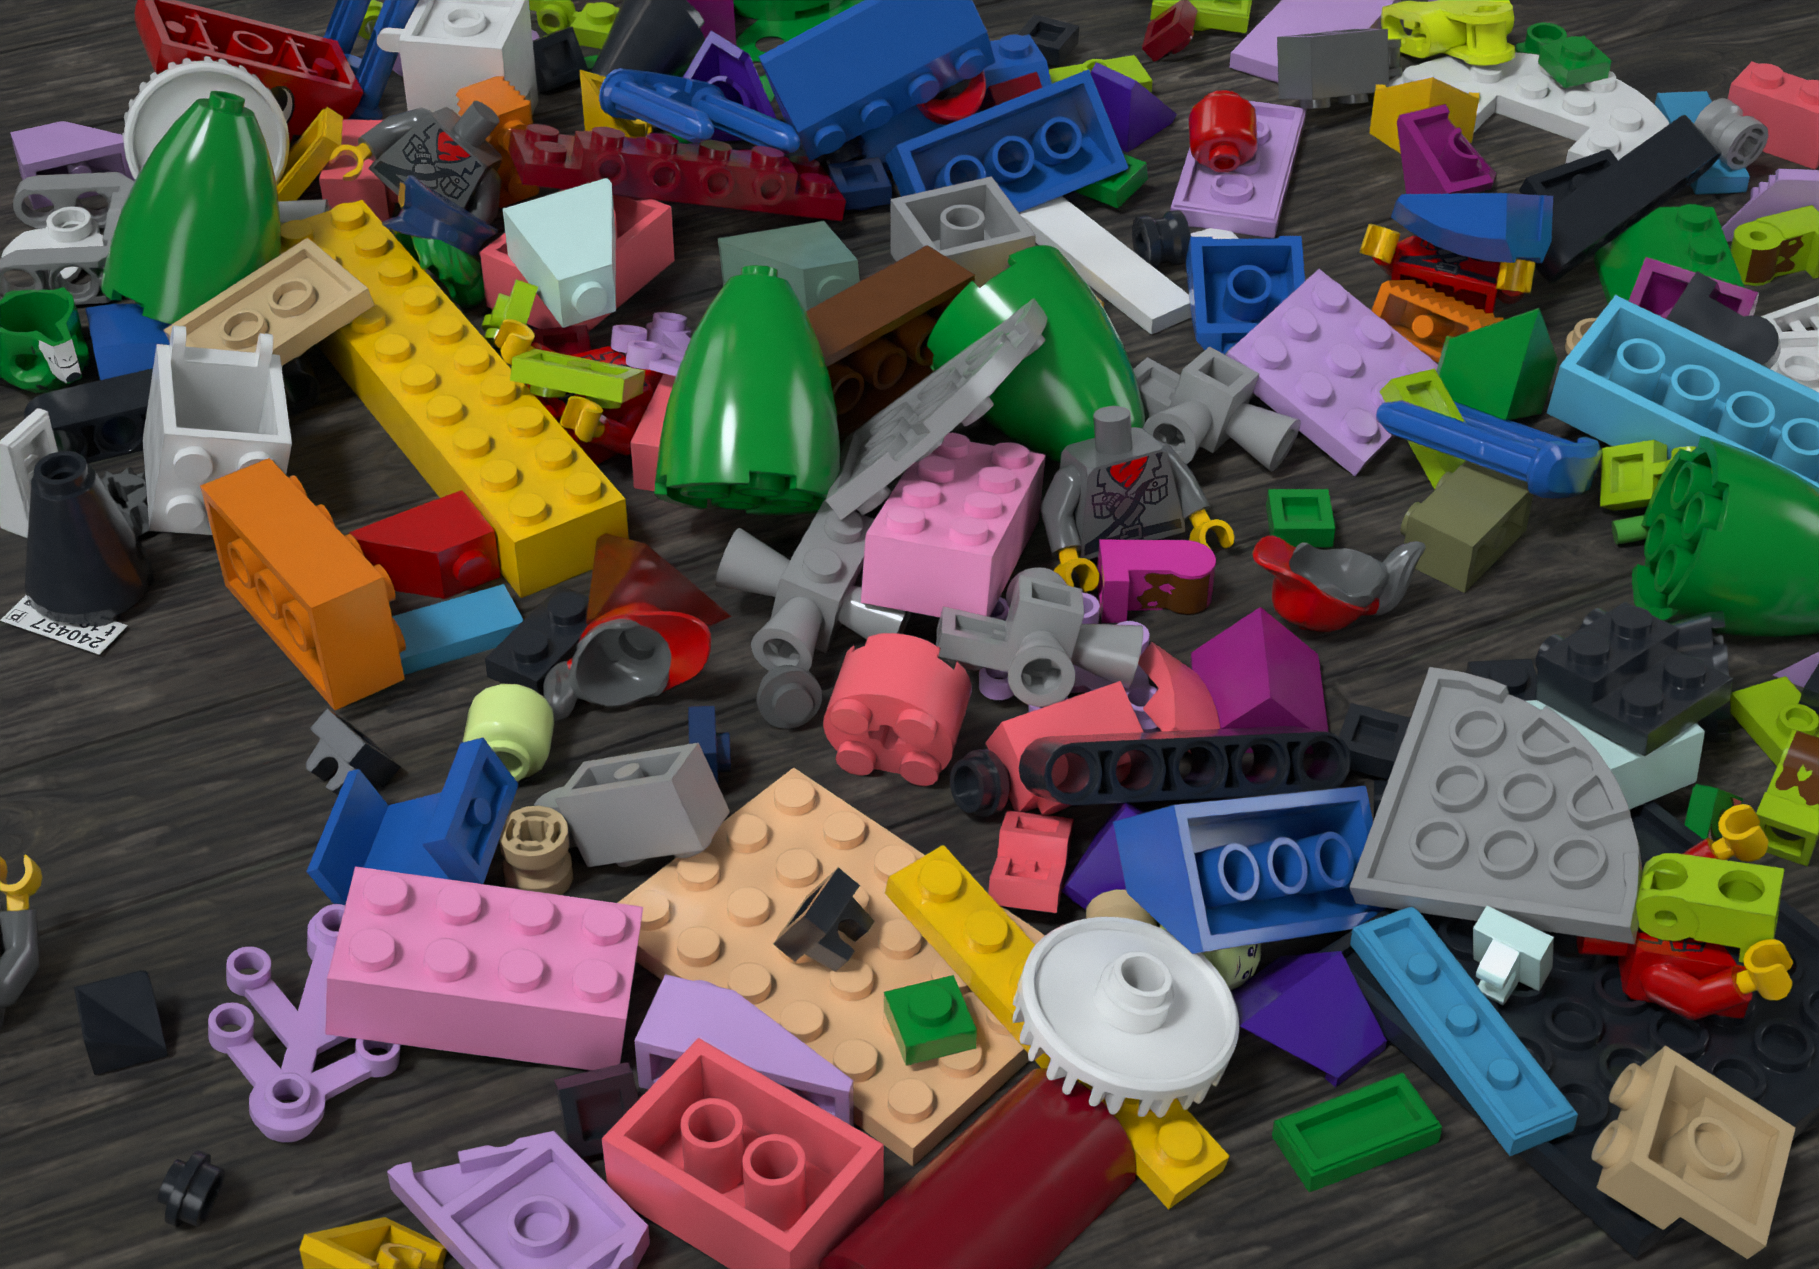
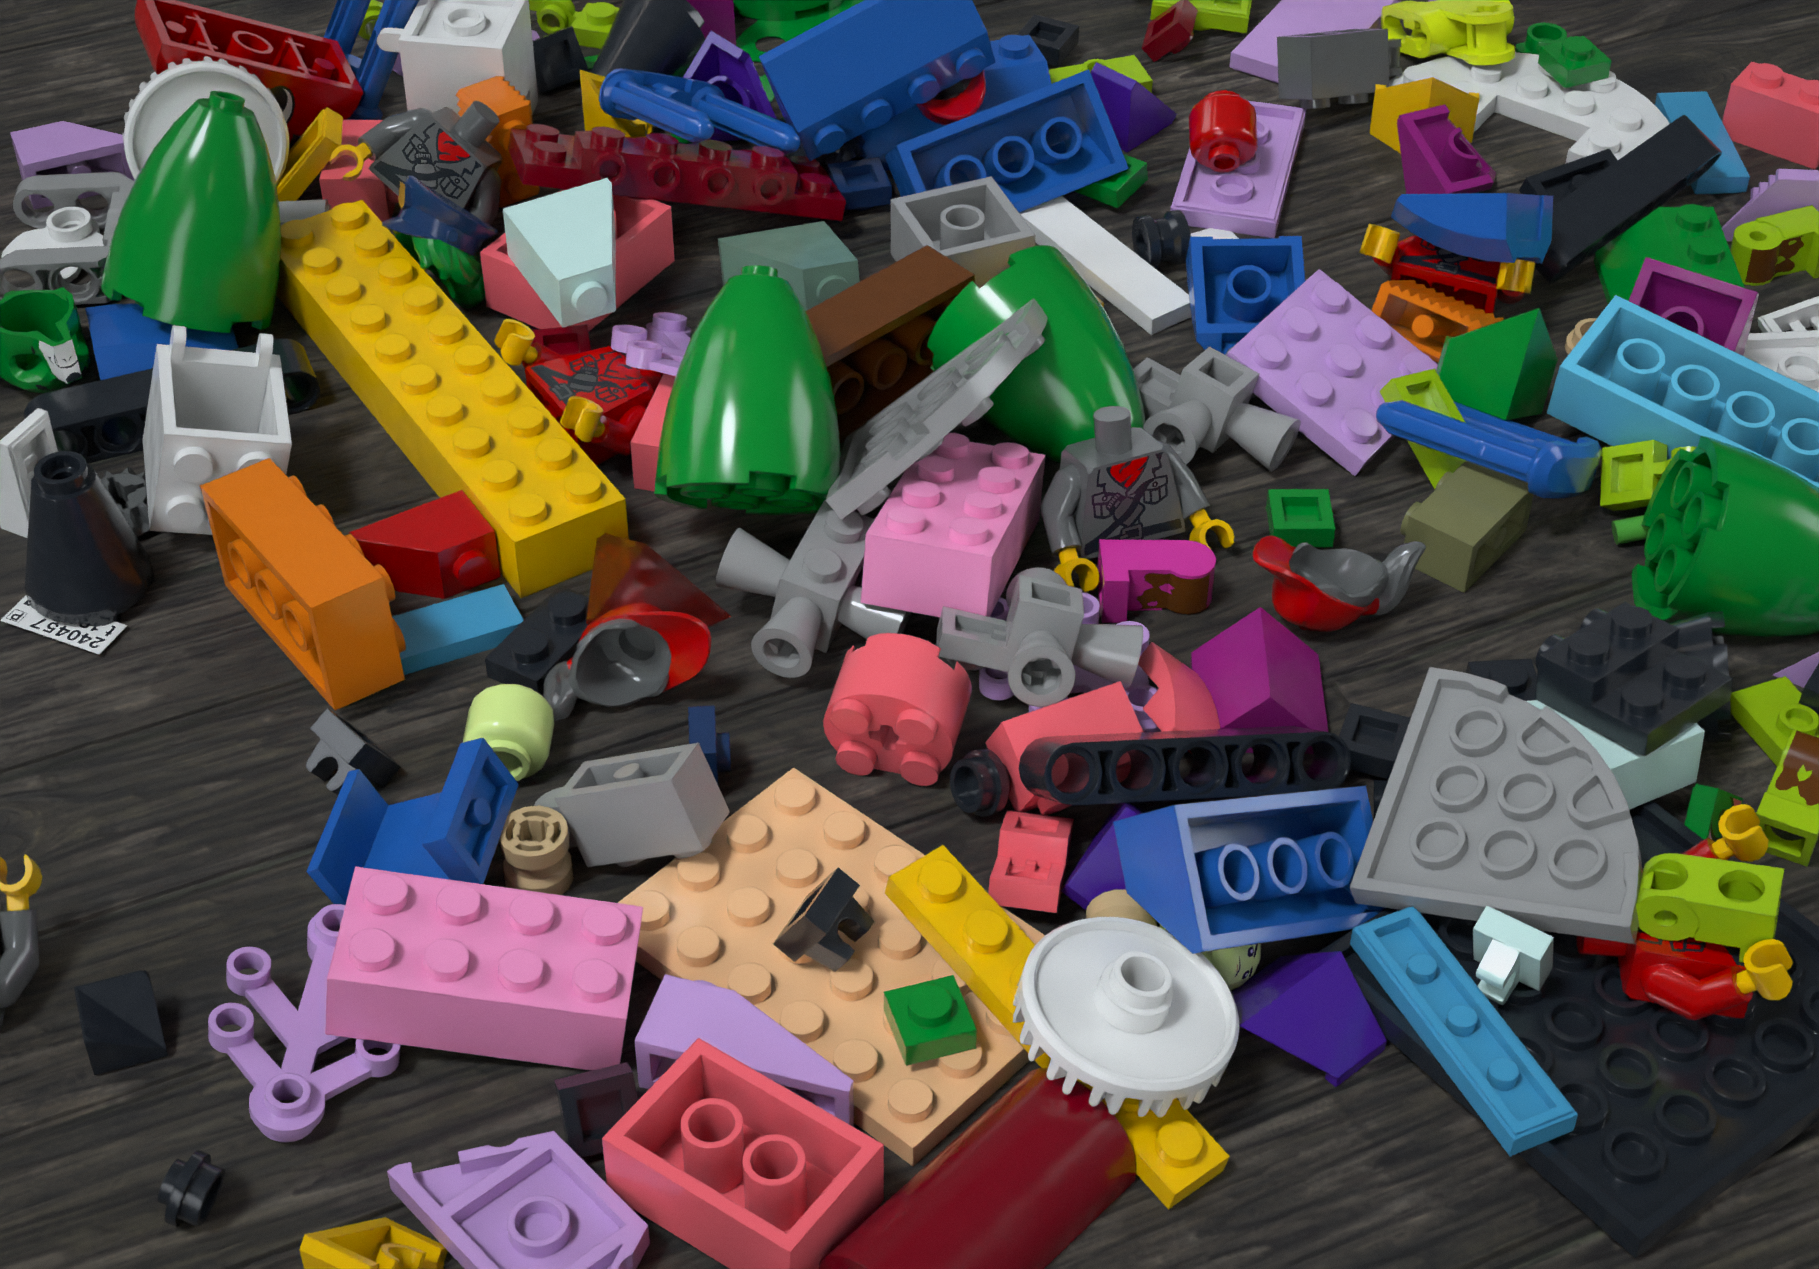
tan plate [164,238,375,366] -> none
lime plate [481,279,538,349] -> none
lime plate [510,349,645,409] -> none
dark grey plate [757,665,822,729] -> none
dark red plate [980,72,1042,111] -> none
green tile [1272,1072,1442,1193] -> none
tan plate [1591,1046,1795,1259] -> none
black leg [1666,271,1781,369] -> none
light grey wheel [1694,98,1769,170] -> none

